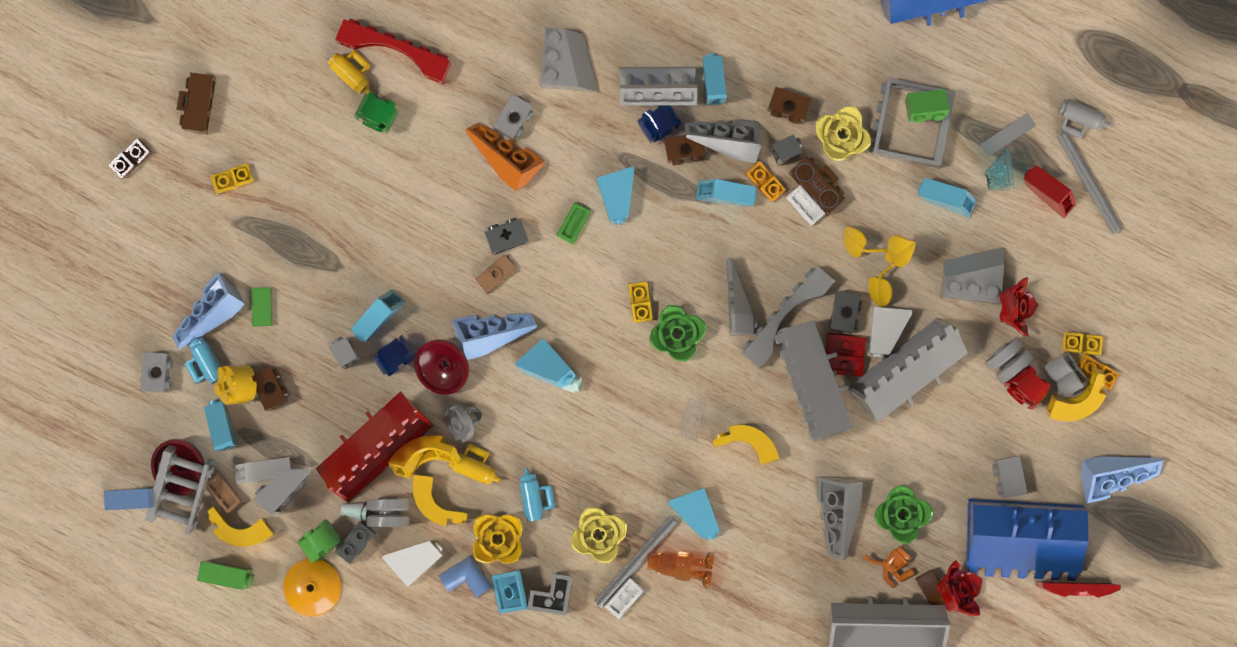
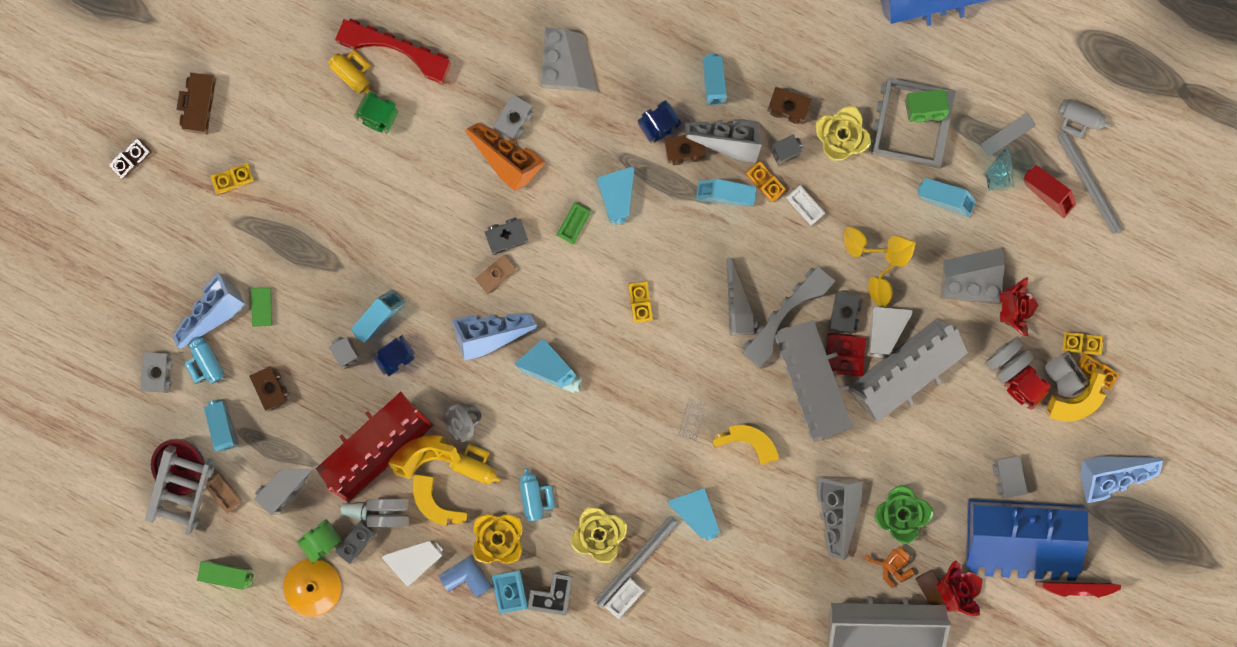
medium blue tile [104,488,153,510] -> none
yellow arch [207,507,276,547] -> none
yellow brick [214,365,257,405] -> none
white slope [234,457,293,485] -> none
dark red dish [414,339,469,395] -> none
light grey fence [619,67,697,106] -> none
clear orange piece [647,552,714,588] -> none
bright green brick [649,305,706,362] -> none
reddish brown piece [789,156,845,215] -> none

